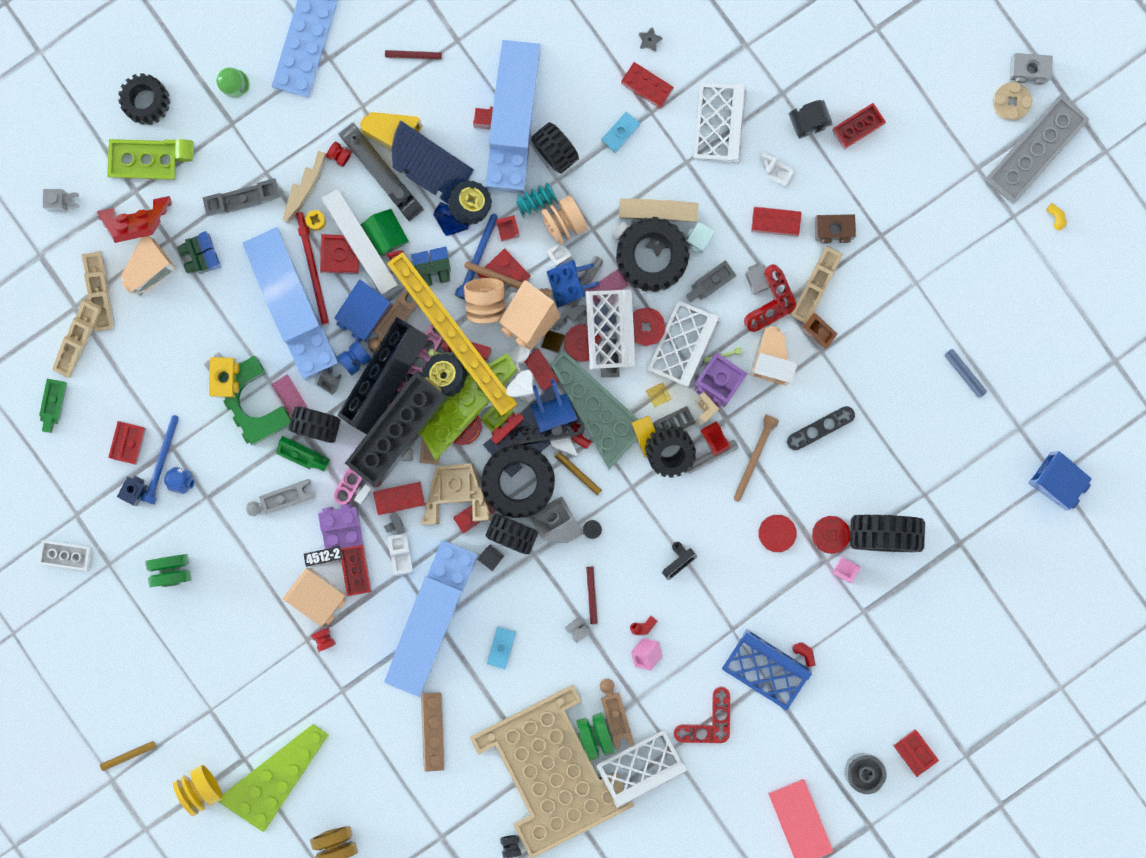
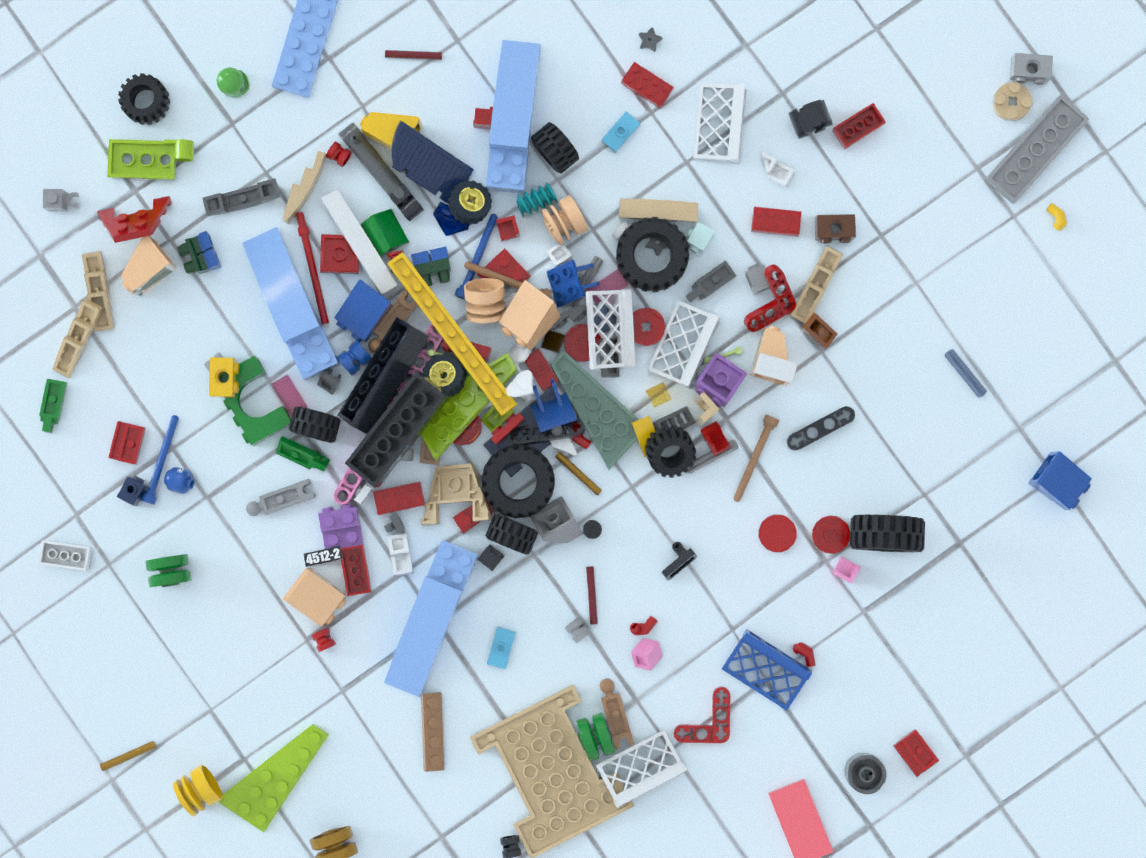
yellow wheel [305,210,326,231] -> none

